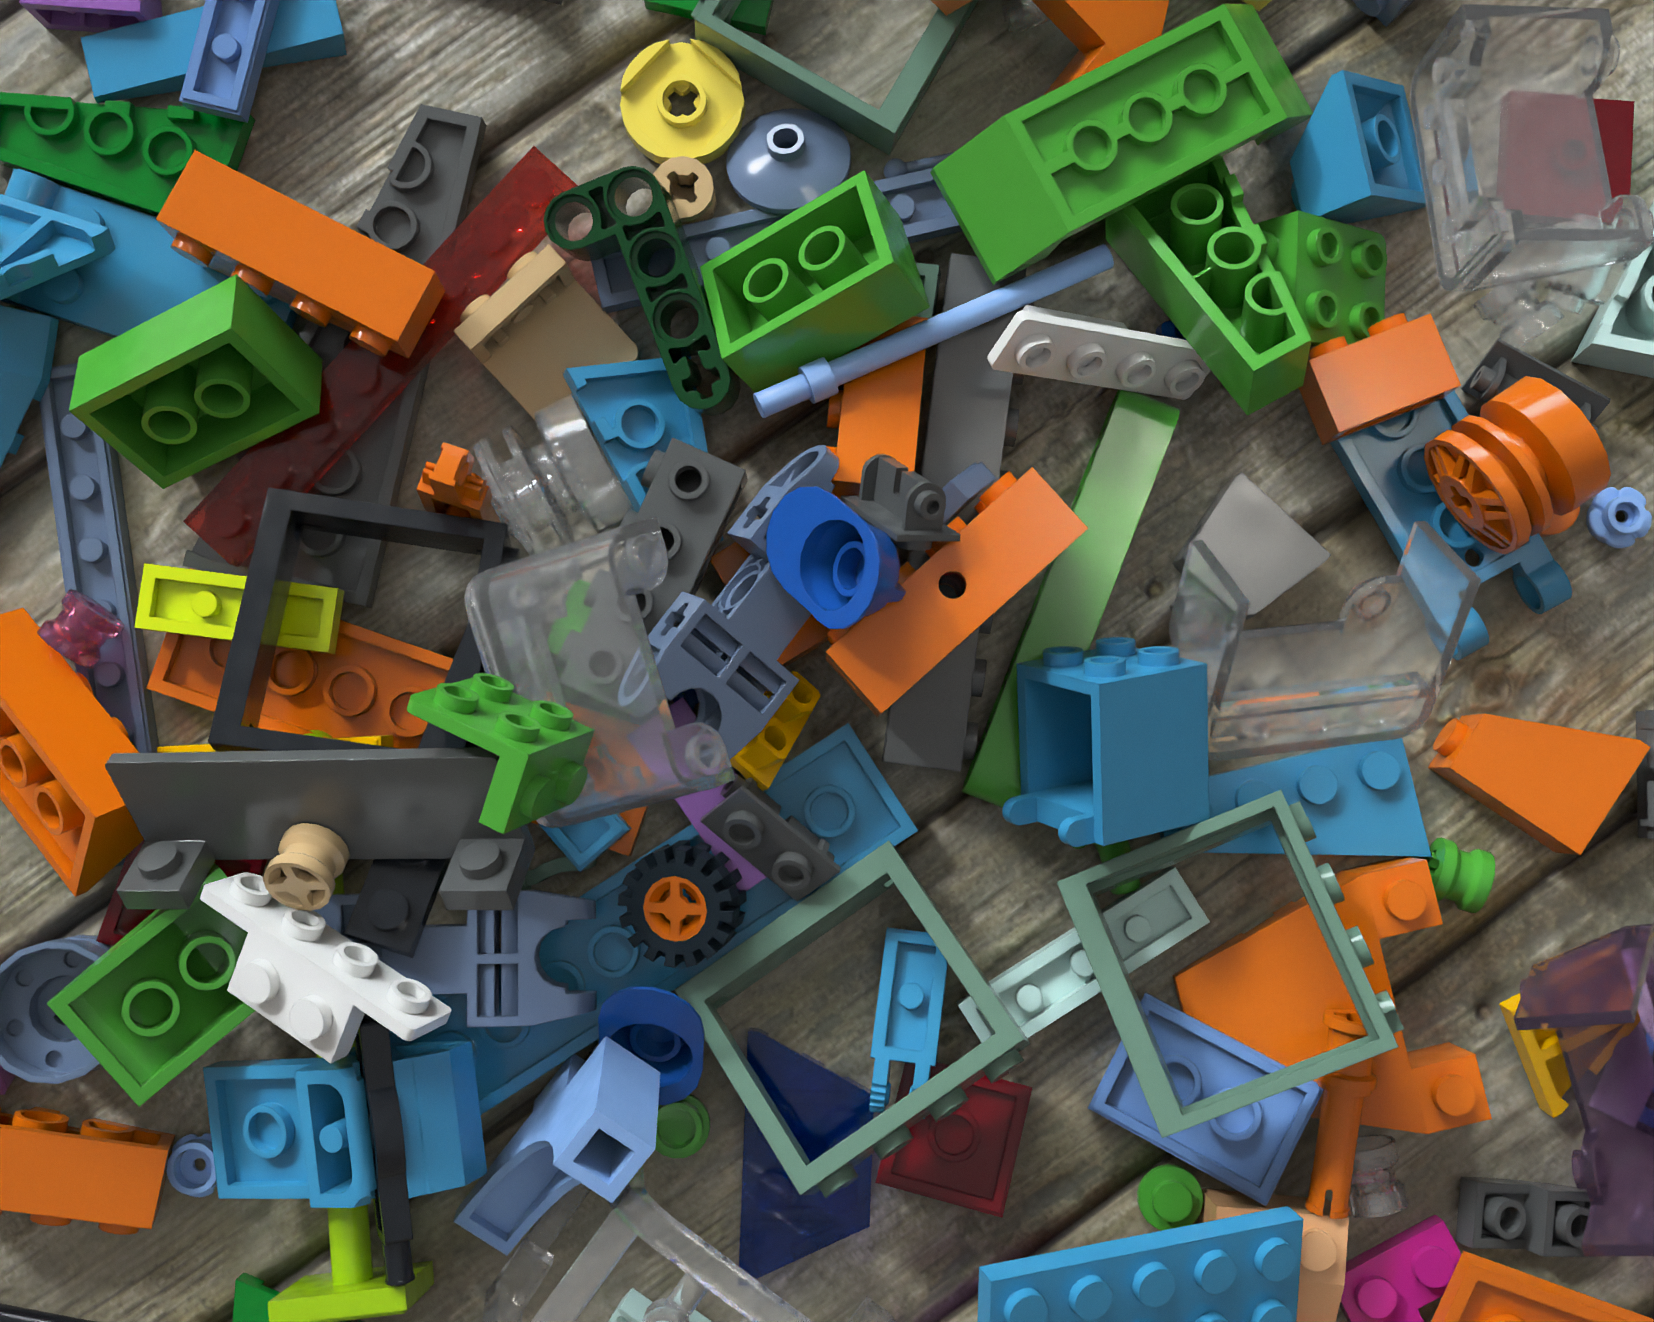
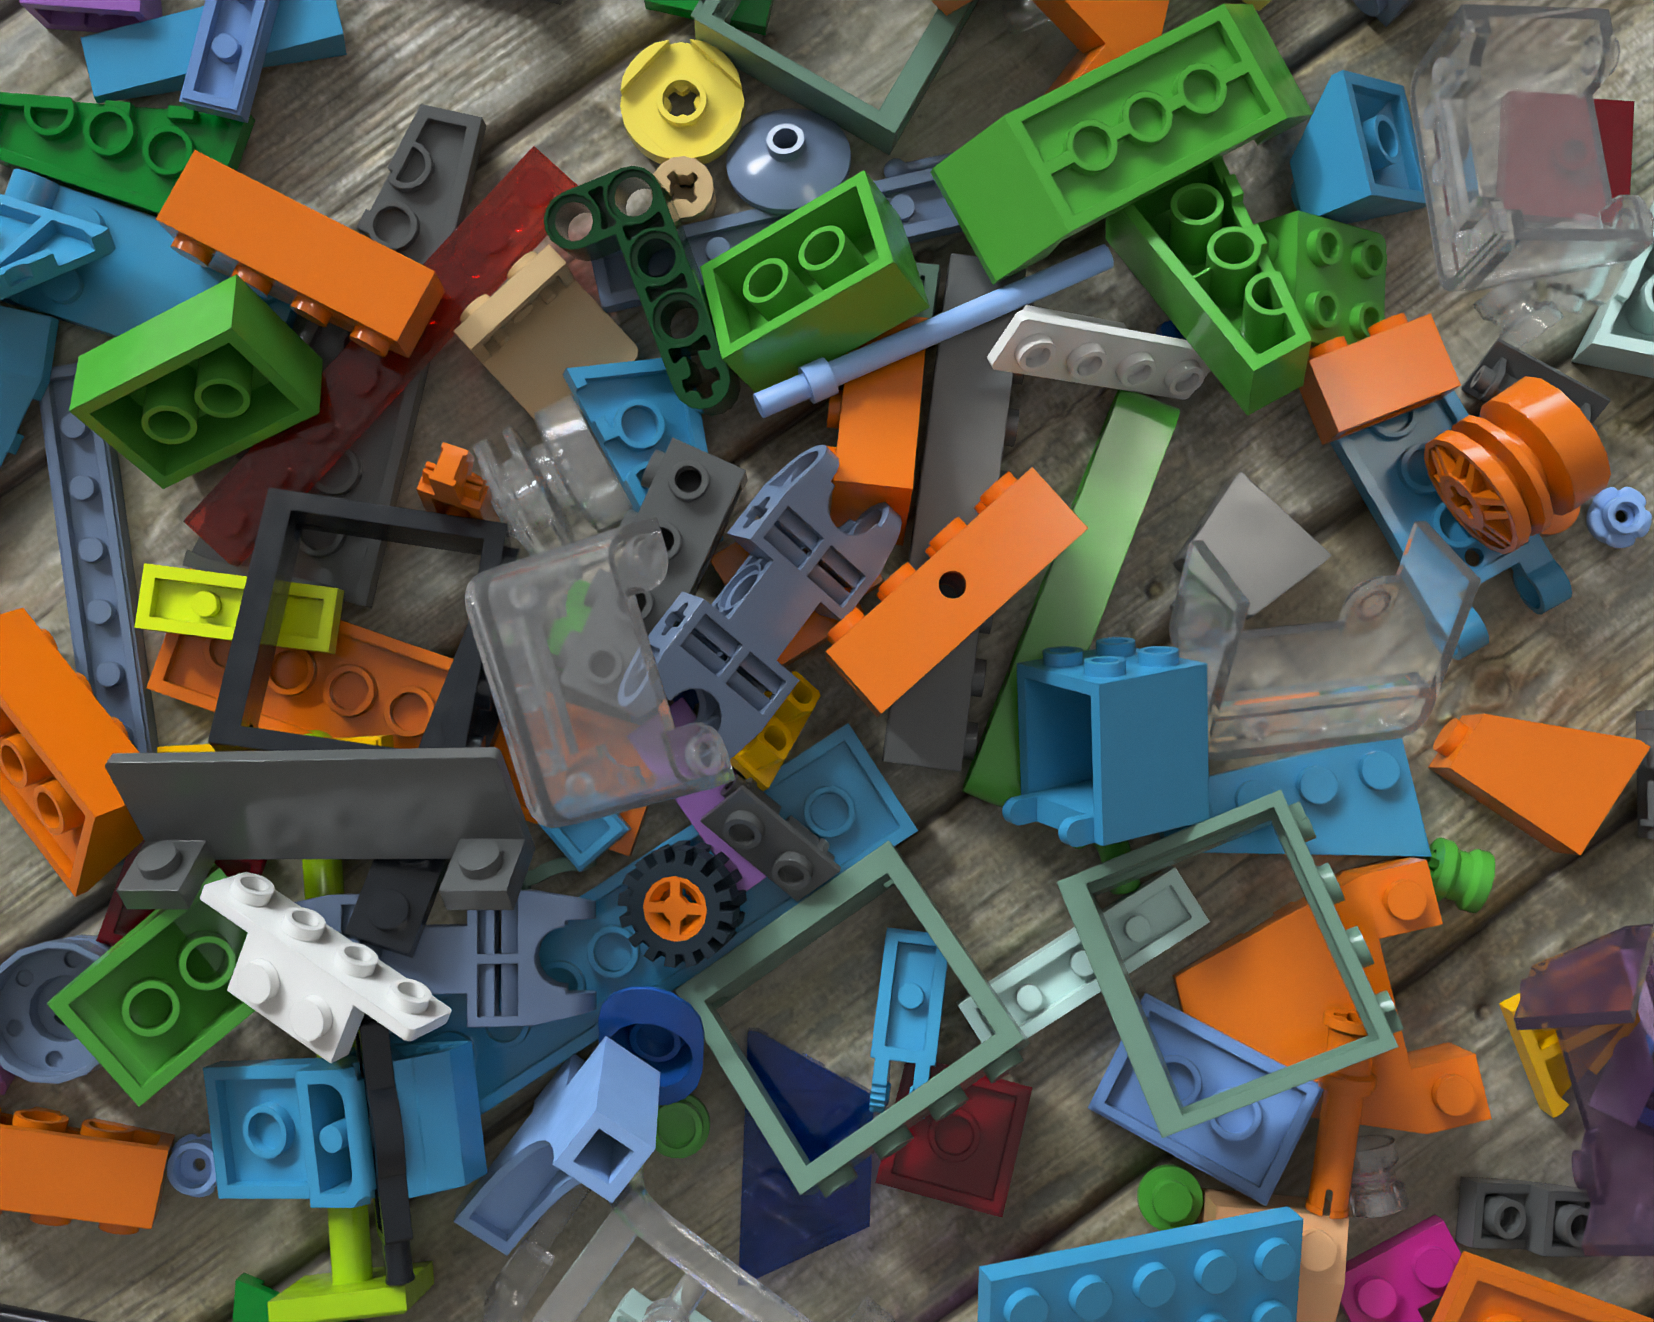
clear pink wheel [37,589,125,669] -> none
tan wheel [263,823,350,911] -> none
bright green bracket [407,673,595,834] -> none
blue piece [766,486,906,629] -> none
dark grey hinge [840,454,960,551] -> none
sand blue tile [942,462,996,525] -> none

